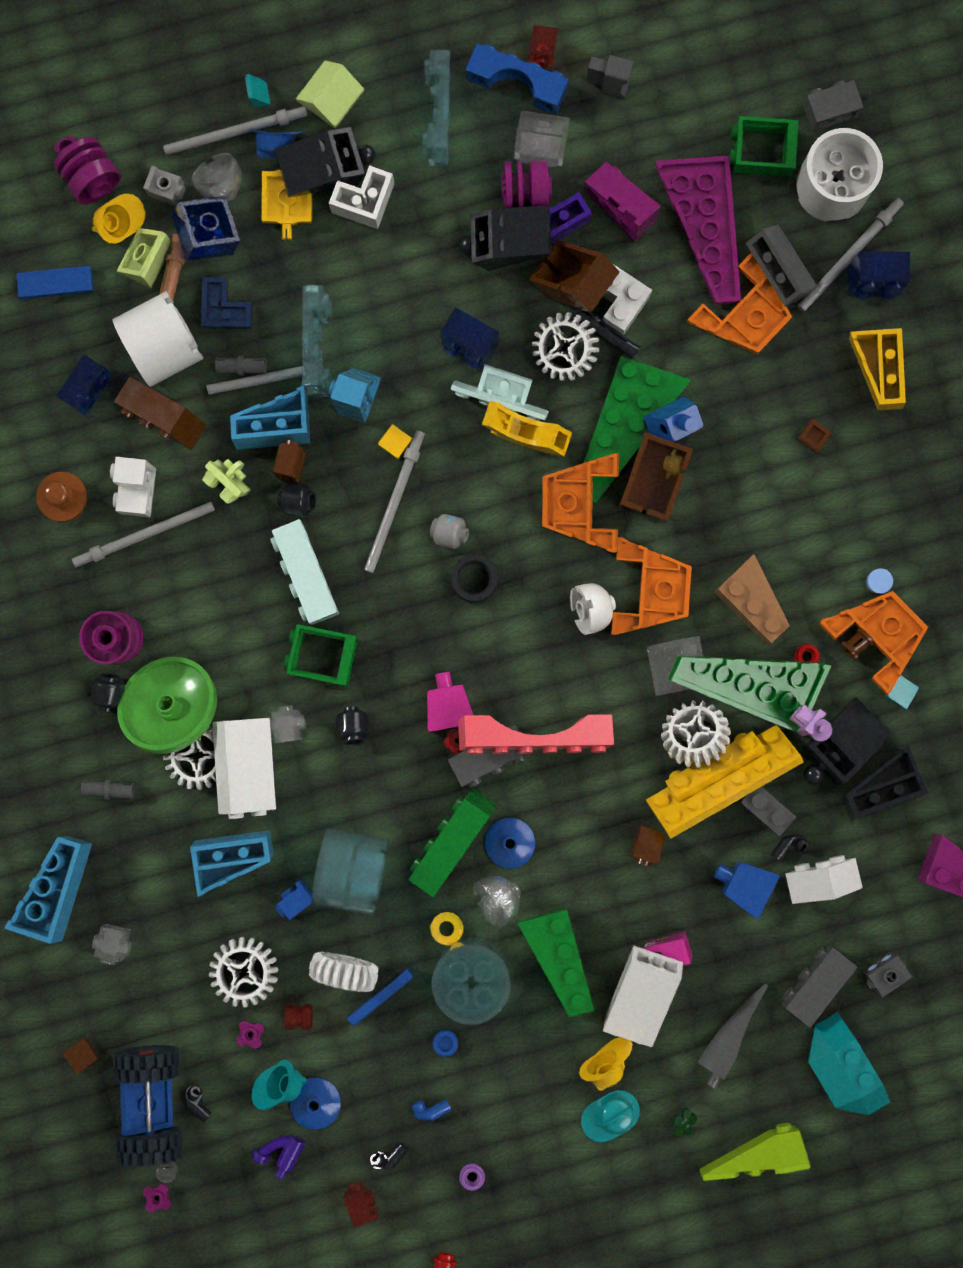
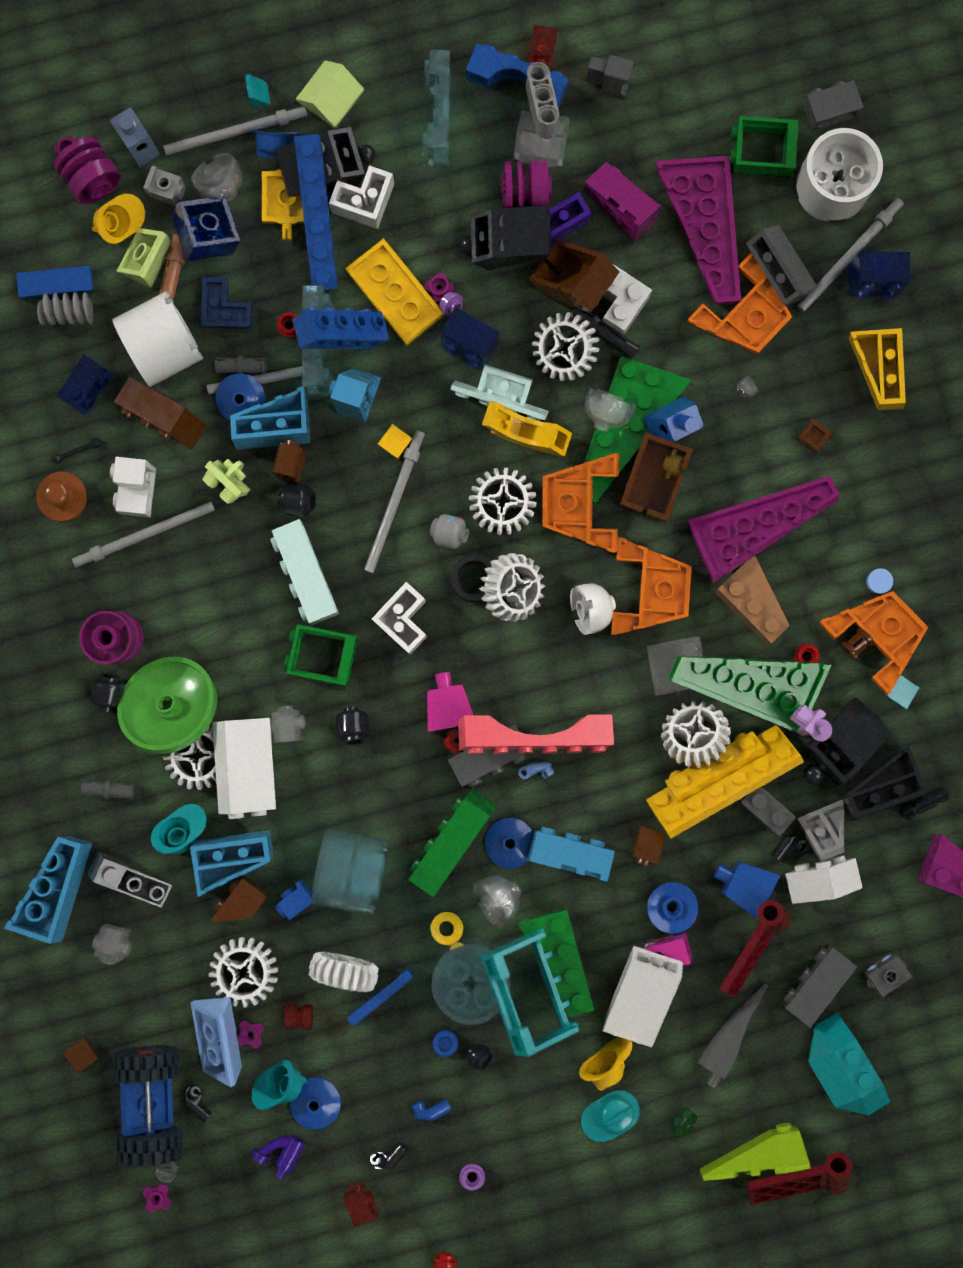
none -> light grey piece [37,292,93,325]
none -> black hinge [52,437,102,464]
none -> dark grey slope [87,851,172,908]
none -> sand blue torso [110,107,160,167]
none -> teal piece [151,804,207,854]
none -> light blue slope [190,997,242,1087]
none -> reddish brown slope [212,877,270,923]
none -> blue dish [216,373,266,421]
none -> red plate [277,312,297,338]
none -> blue brick [292,307,389,349]
none -> blue plate [294,134,338,291]
none -> yellow tile [345,238,445,346]
none -> white brick [372,582,427,655]
none -> magenta plate [425,273,454,302]
none -> medium lavender plate [440,292,463,317]
none -> black plate [467,1044,493,1071]
none -> white gear [469,468,536,535]
none -> white gear [479,553,546,622]
none -> teal hinge [480,928,579,1057]
none -> medium blue arm [518,761,554,779]
none -> light grey beam [526,62,559,139]
none -> dark azure wedge [527,826,615,882]
none -> clear cylinder [584,387,636,432]
none -> blue dish [647,882,698,934]
none -> magenta wing [688,476,839,583]
none -> dark red piece [720,900,792,998]
none -> clear hinge [737,376,758,398]
none -> dark red piece [748,1152,852,1206]
none -> light grey wing [798,800,845,862]
none -> black axle [900,787,949,820]

